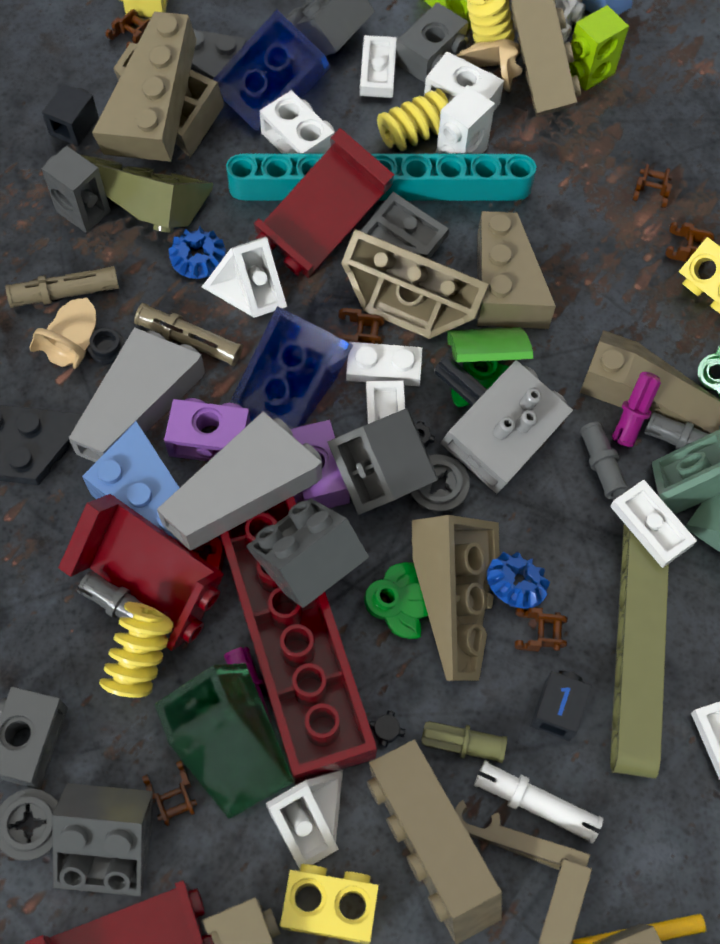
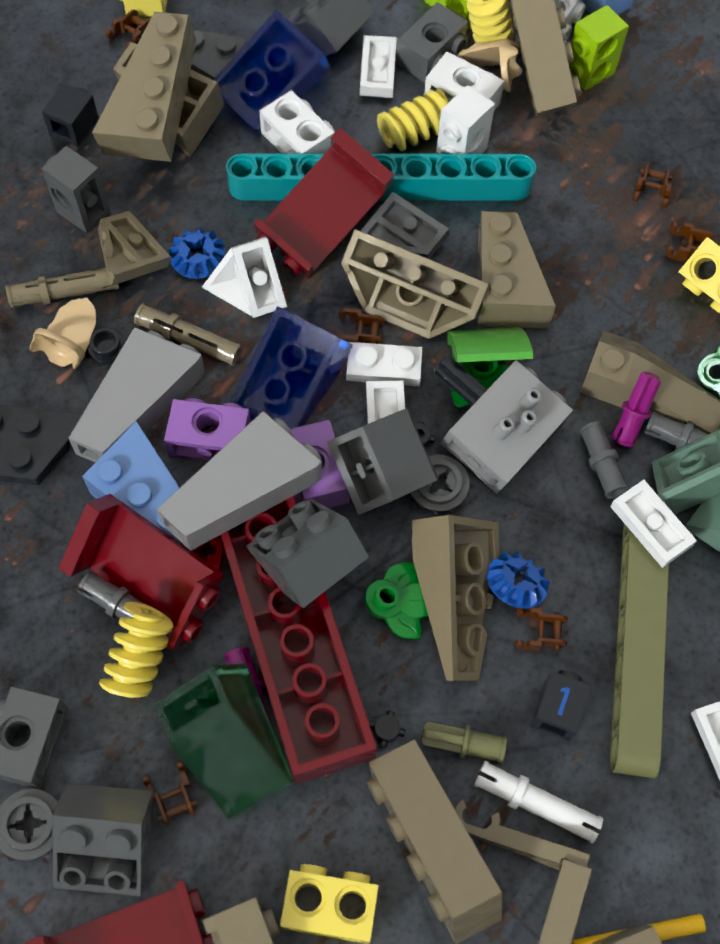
olive wedge [79,154,213,233] -> none
white slope [266,770,343,869] -> none
none -> dark tan wing [98,211,171,285]

